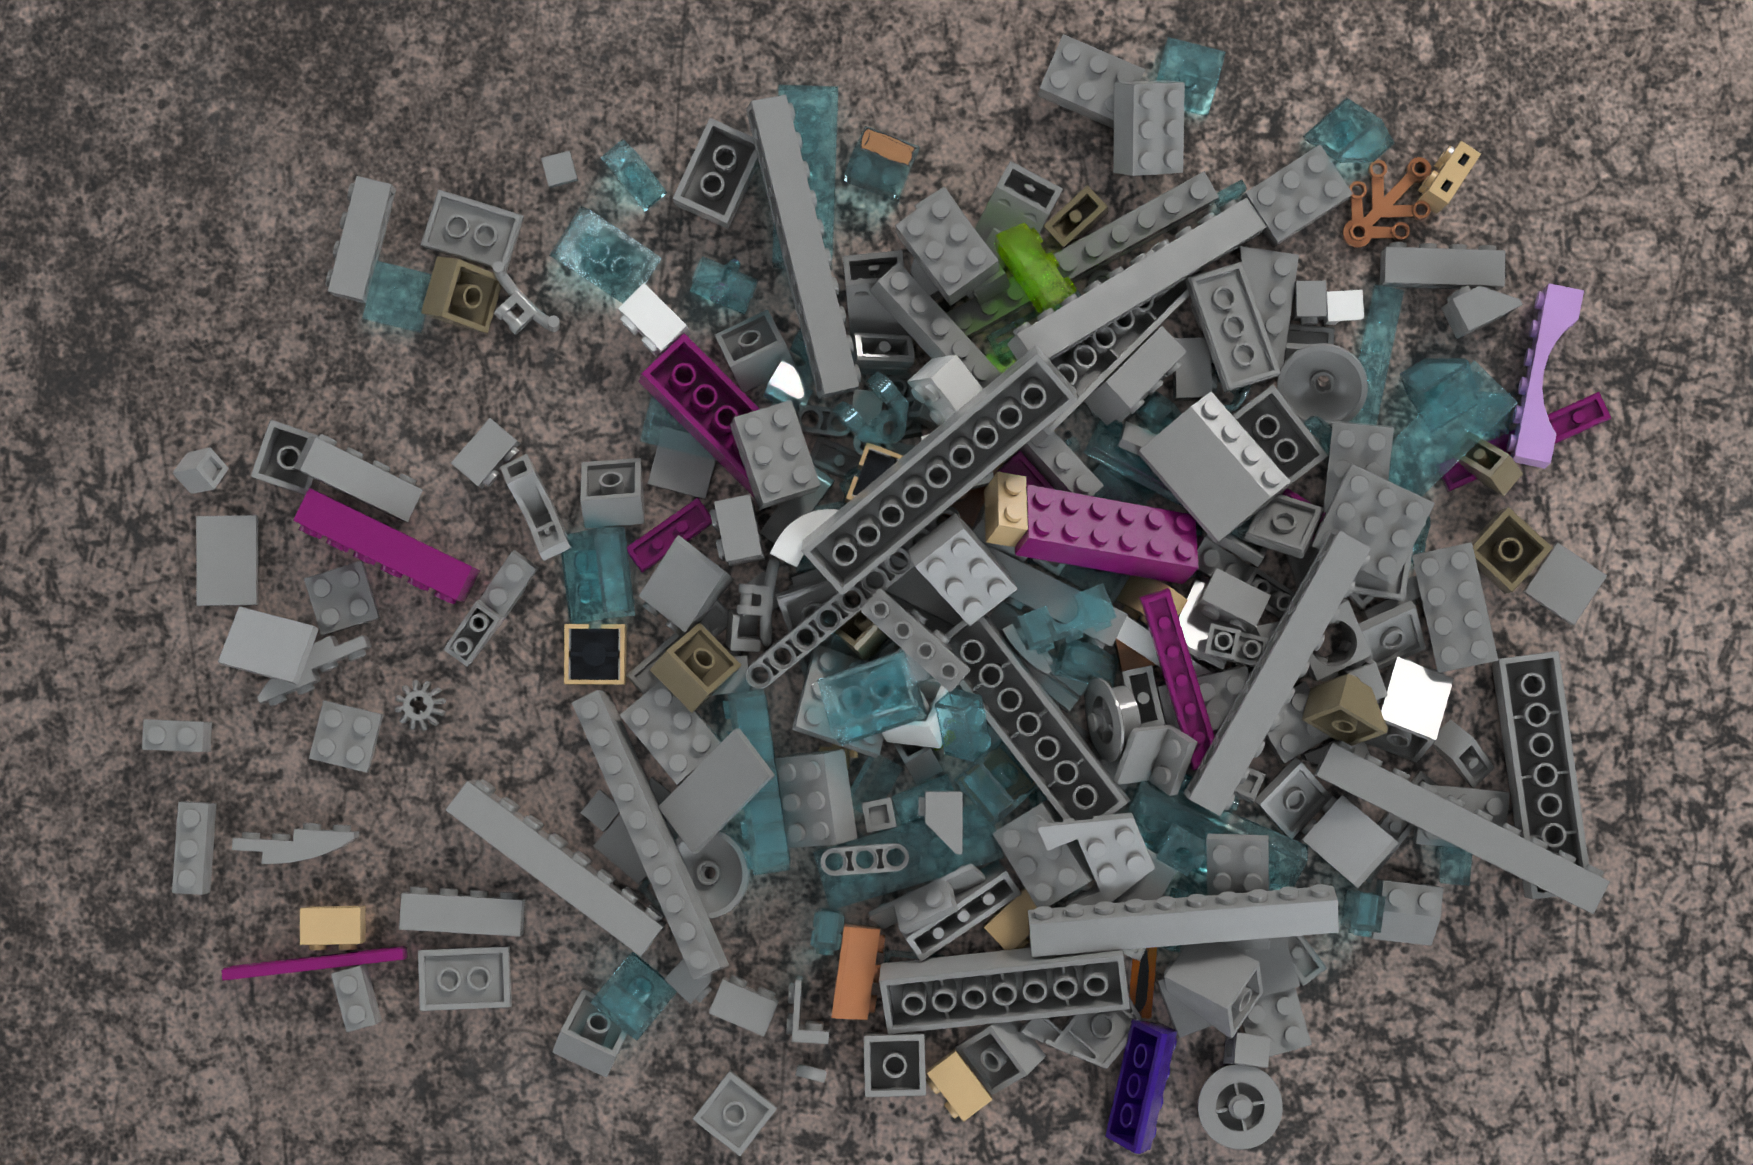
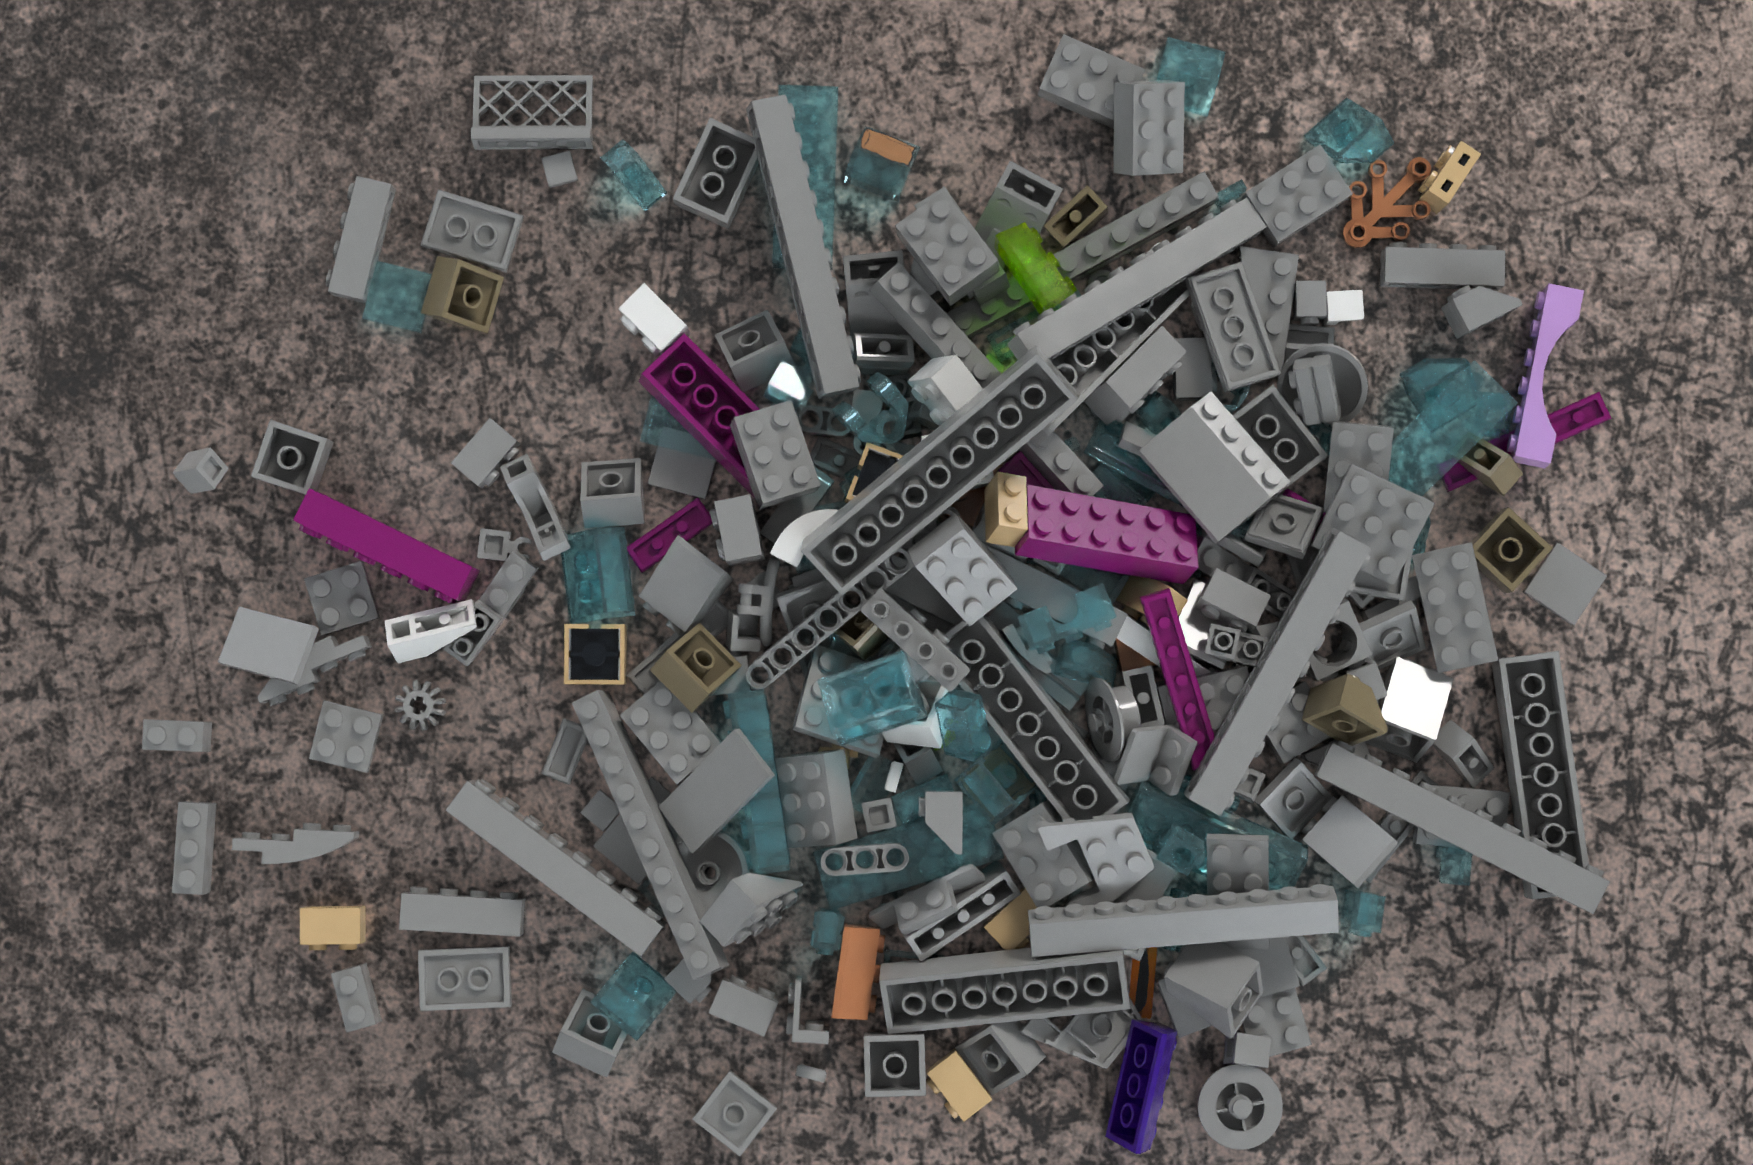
light grey tile [196,515,259,606] -> none
magenta tile [221,946,408,981] -> none
light grey brick [293,434,423,522] -> none
light grey piece [493,261,560,335] -> none
clear light blue slope [549,206,662,304] -> none
clear light blue pin [690,256,758,315] -> none
clear light blue tile [1349,284,1404,425] -> none
light grey slope [1371,879,1444,946] -> none
none -> white slope [385,599,477,663]
none -> light grey fence [471,75,593,150]
none -> light grey plate [477,528,532,562]
none -> light grey tile [541,718,588,785]
none -> light grey slope [700,873,804,947]
none -> white tile [884,761,904,793]
none -> light grey brick [1289,354,1341,426]

